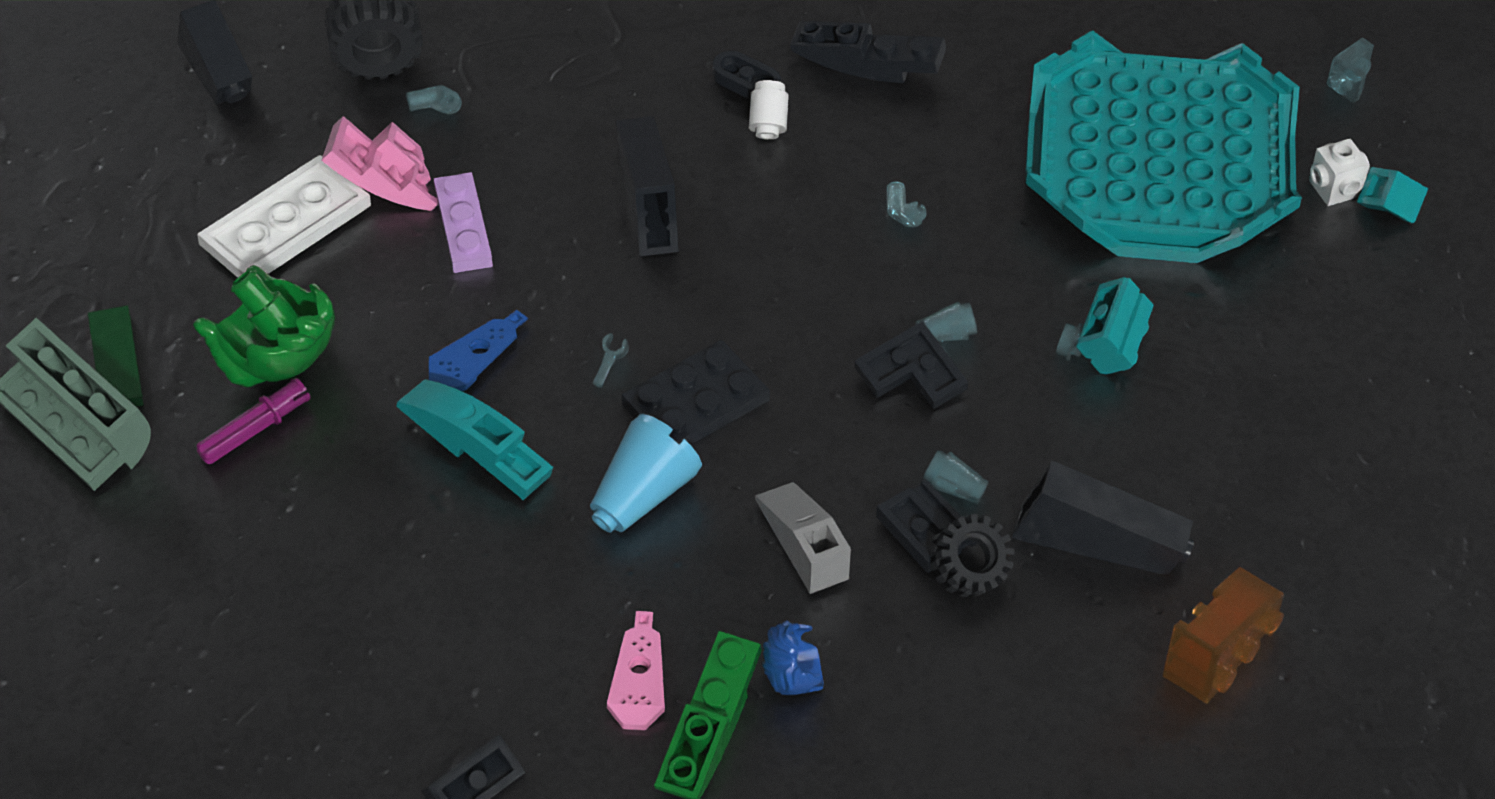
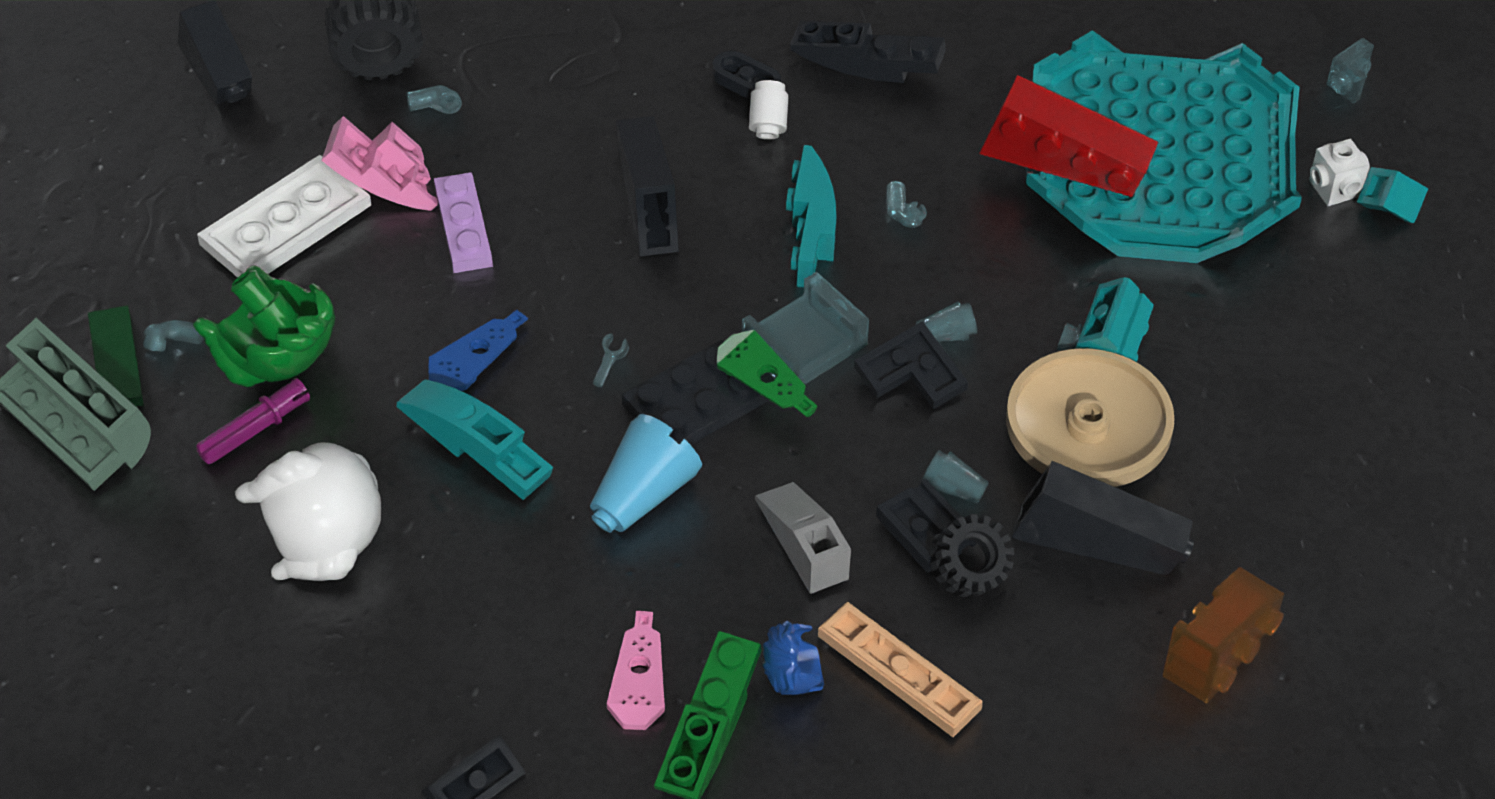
none -> clear light blue arm [143,320,204,352]
none -> white piece [235,442,381,581]
none -> green piece [717,330,817,417]
none -> clear light blue panel [742,272,869,386]
none -> teal slope [786,145,836,289]
none -> light nougat plate [818,602,983,737]
none -> red wedge [979,75,1158,197]
none -> tan dish [1006,348,1174,487]

